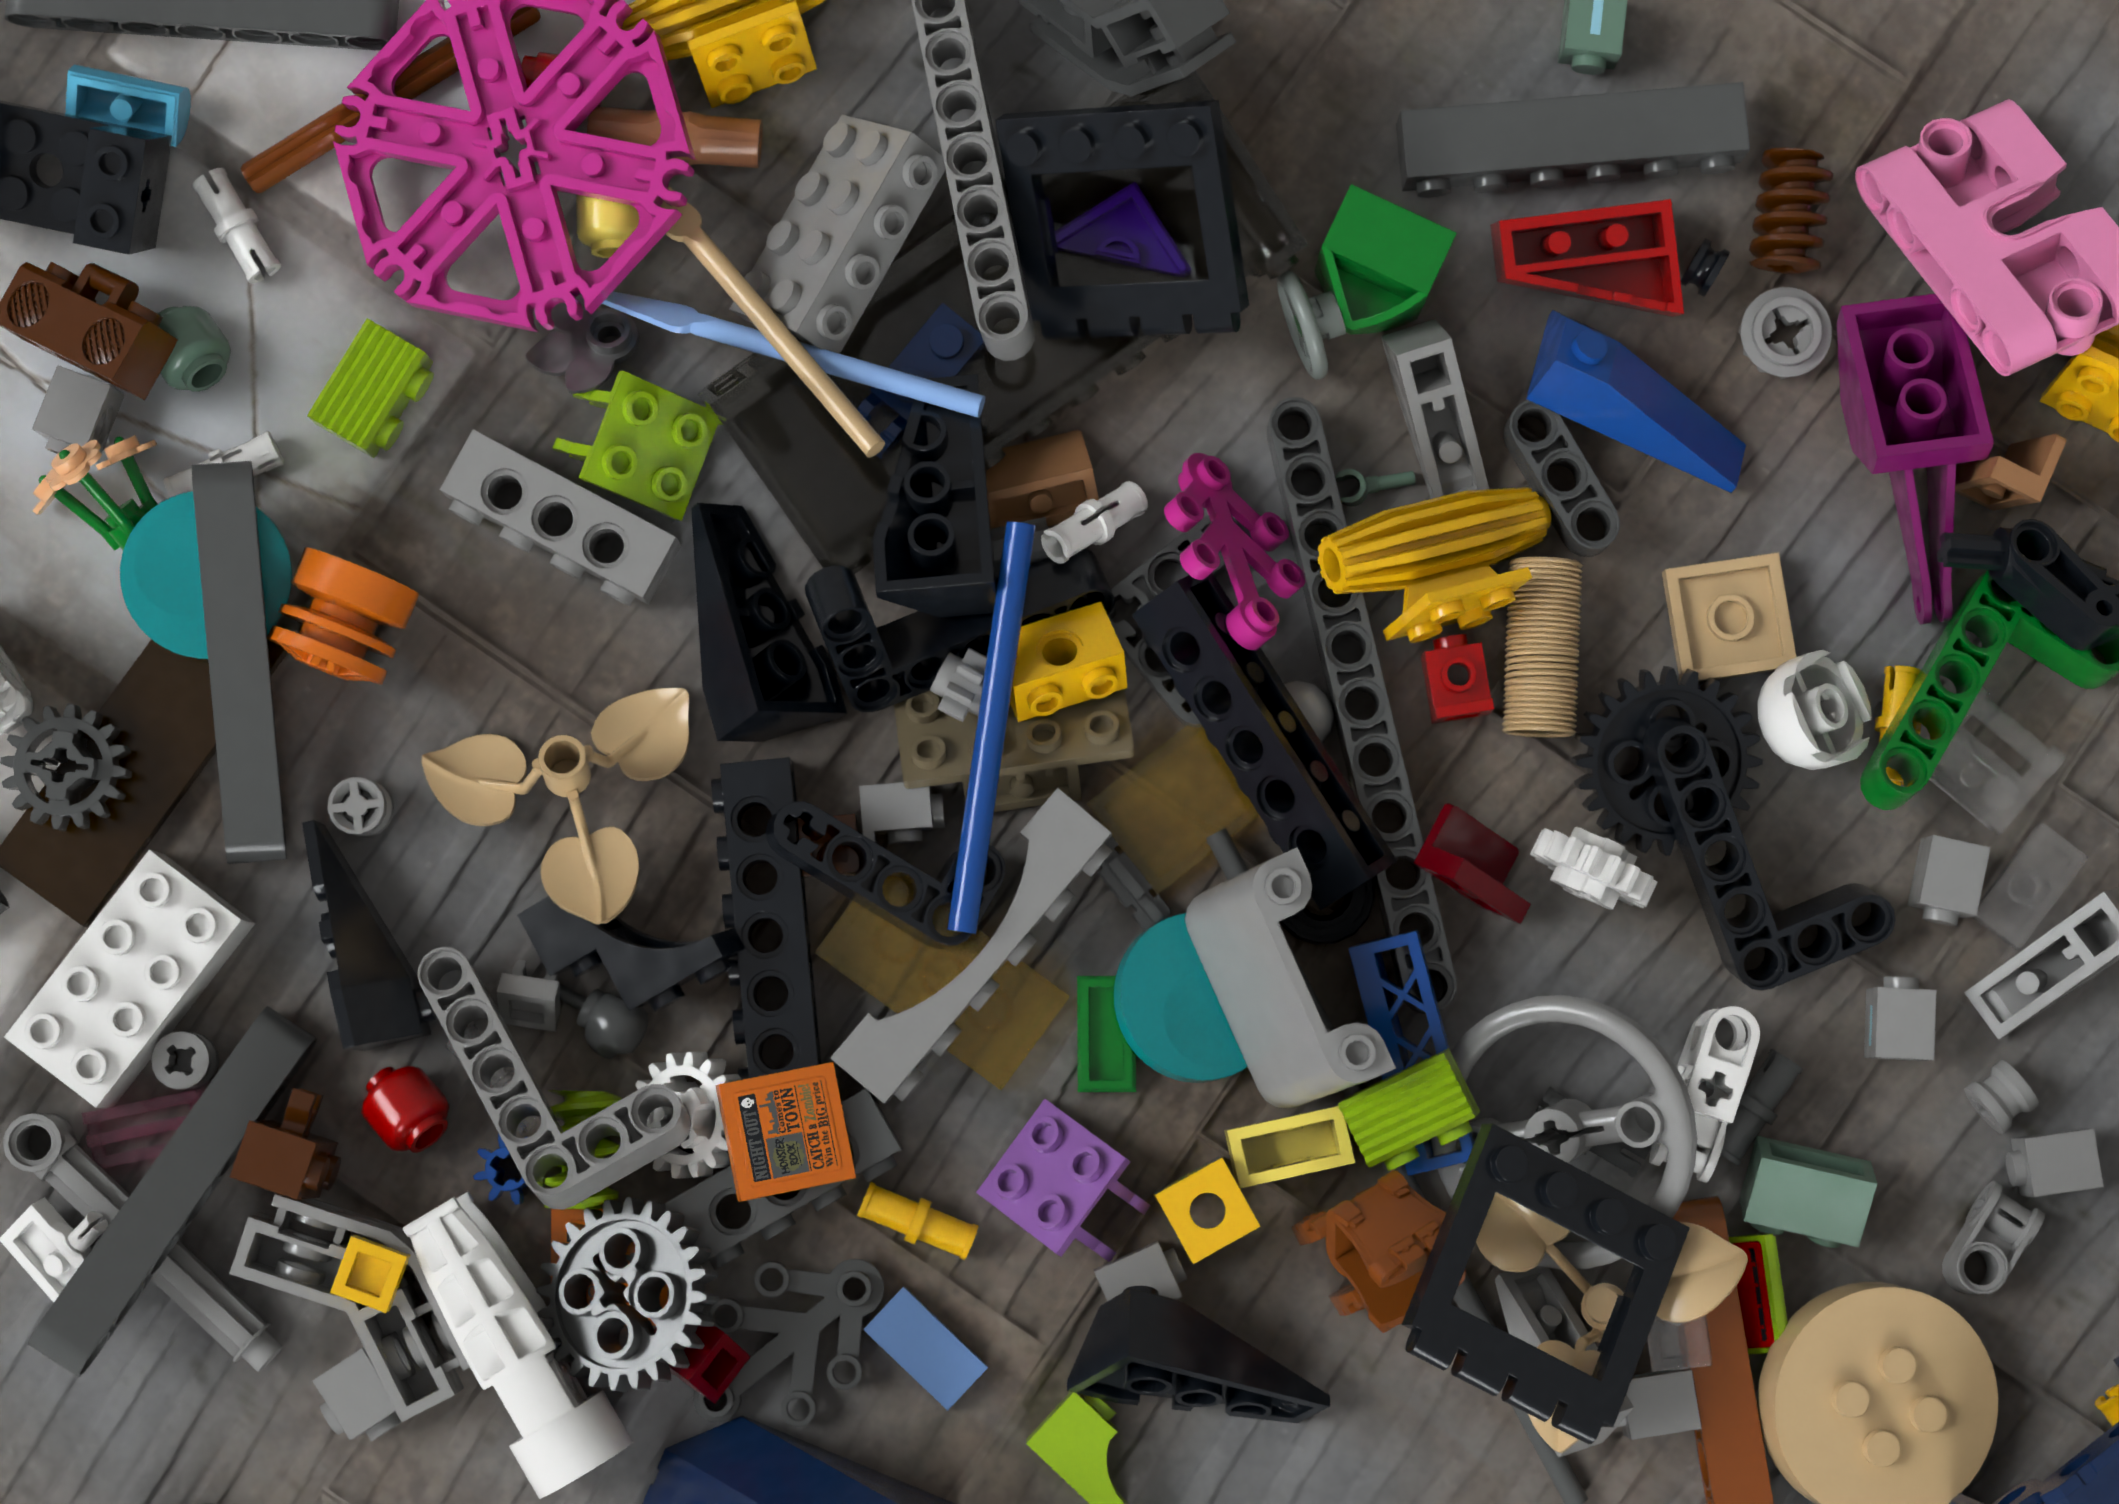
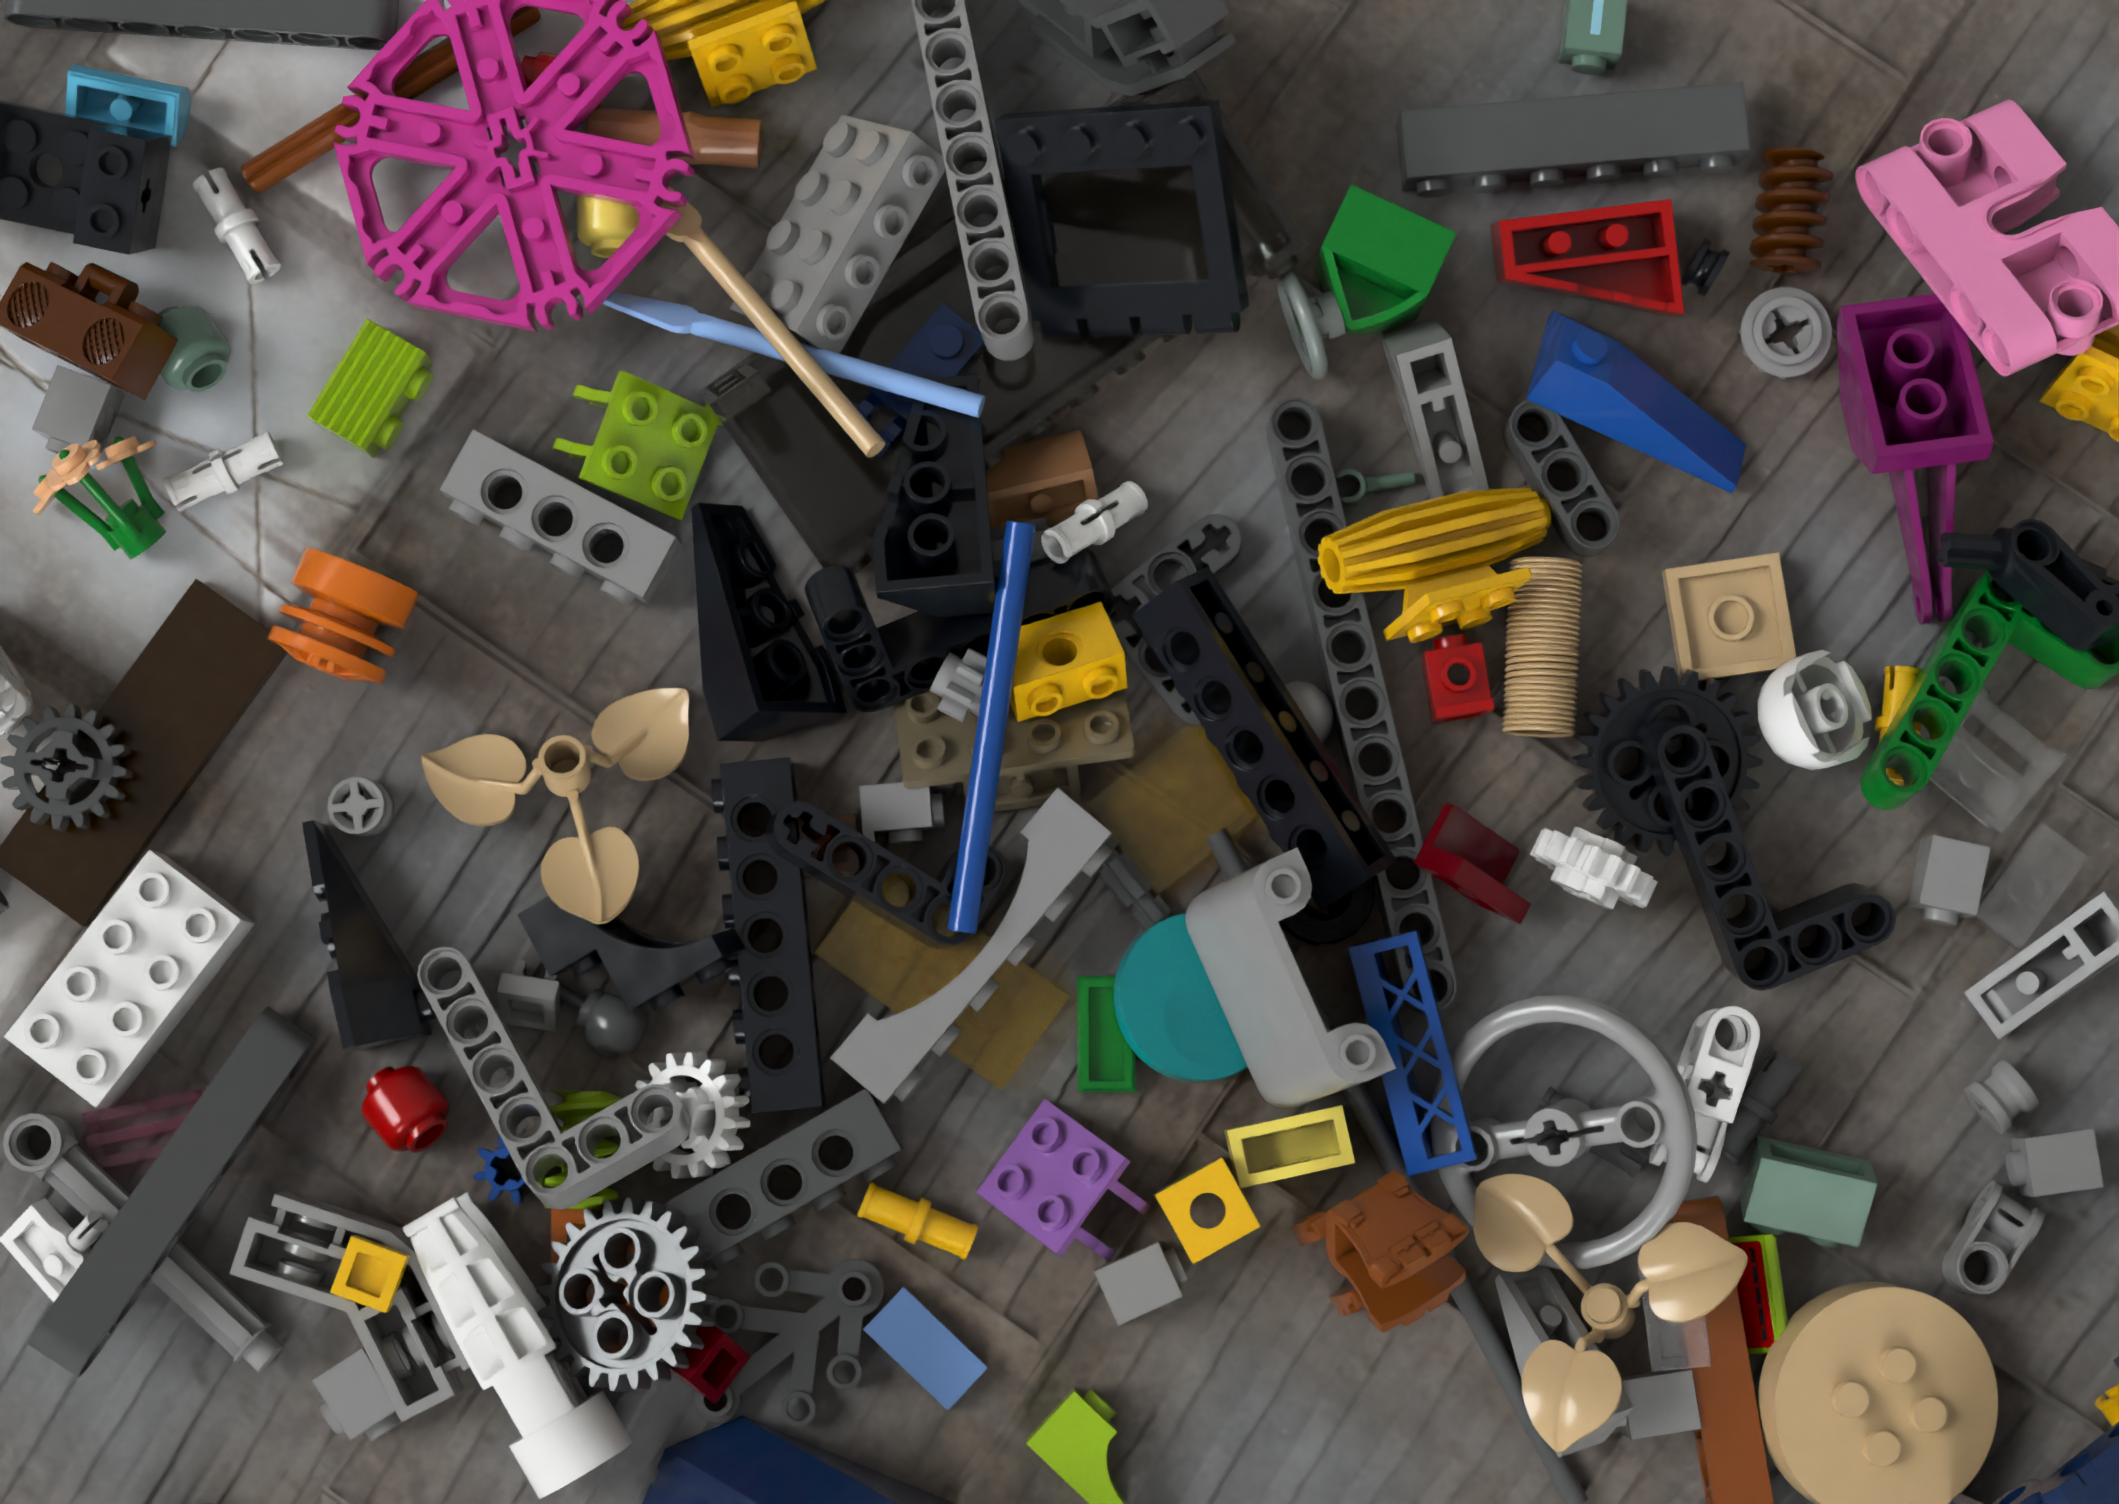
teal piece [120,491,293,659] -> none
light grey wheel [151,1031,219,1090] -> none
dark grey beam [191,461,287,864] -> none
reddish brown brick [230,1088,341,1200] -> none
flat silver plate [525,295,639,394] -> none
orange tile [715,1062,856,1202] -> none
dark purple tile [1055,182,1192,278] -> none
black wedge [1067,1286,1330,1423] -> none
dark pink plant [1164,453,1305,650] -> none
lime brick [1338,1048,1480,1171] -> none
black hinge [1401,1123,1690,1444] -> none
light grey brick [1864,977,1937,1061] -> none
medium nougat panel [1955,434,2067,511] -> none

